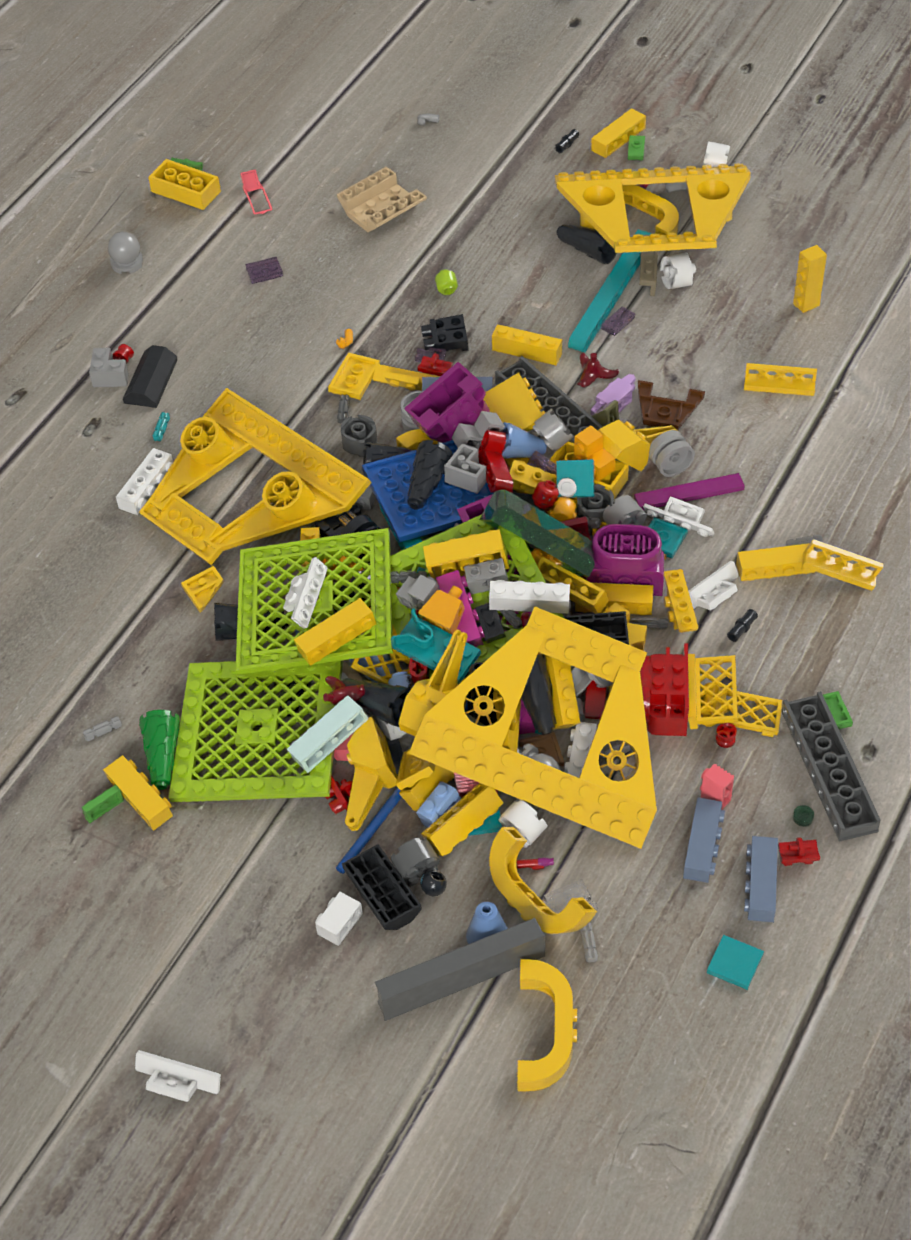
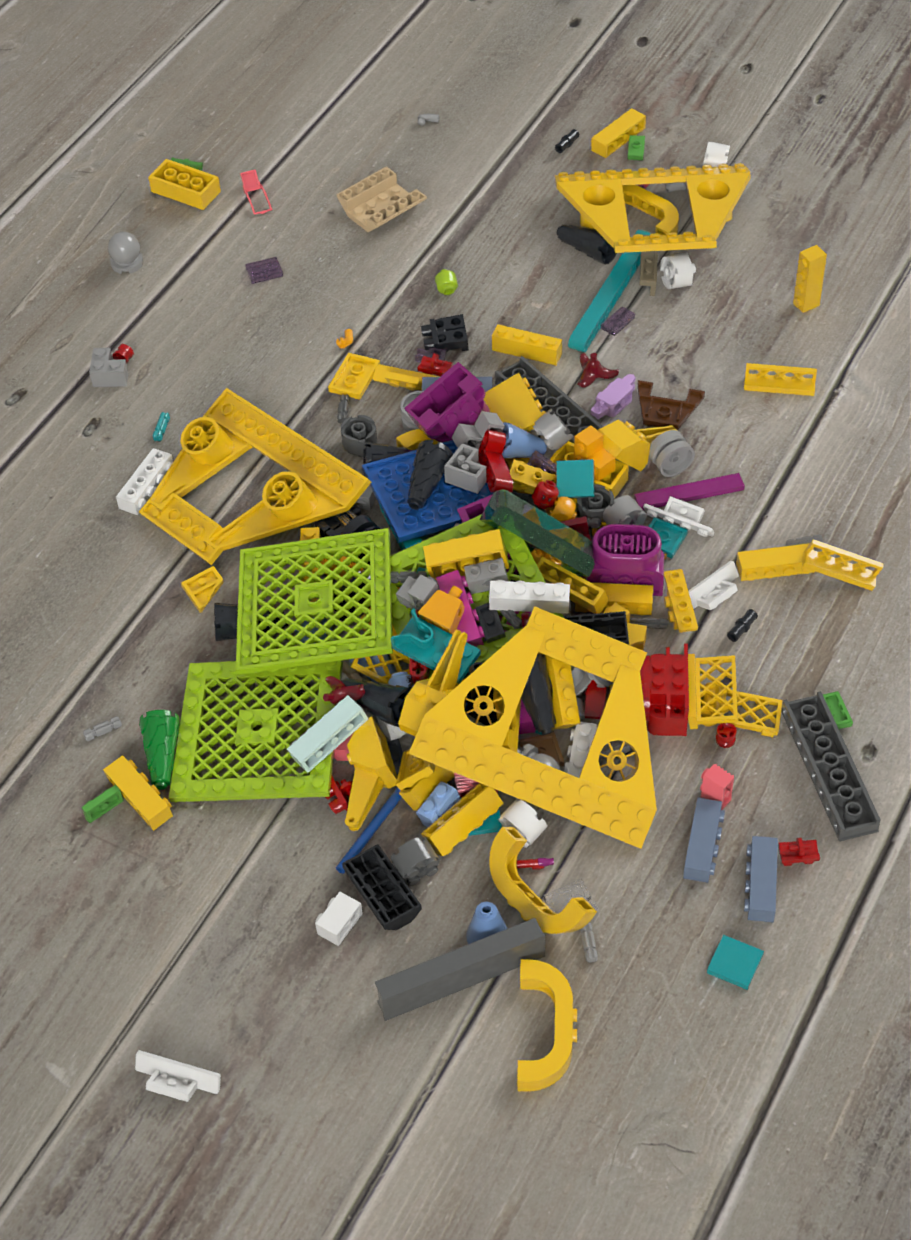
black piece [123,345,177,408] -> none
white bracket [283,557,328,629] -> none
yellow brick [294,598,376,666] -> none
black piece [420,870,447,897] -> none
white tile [557,478,577,497] -> none
olive slope [592,400,619,427] -> none
clear green tile [793,805,814,827] -> none

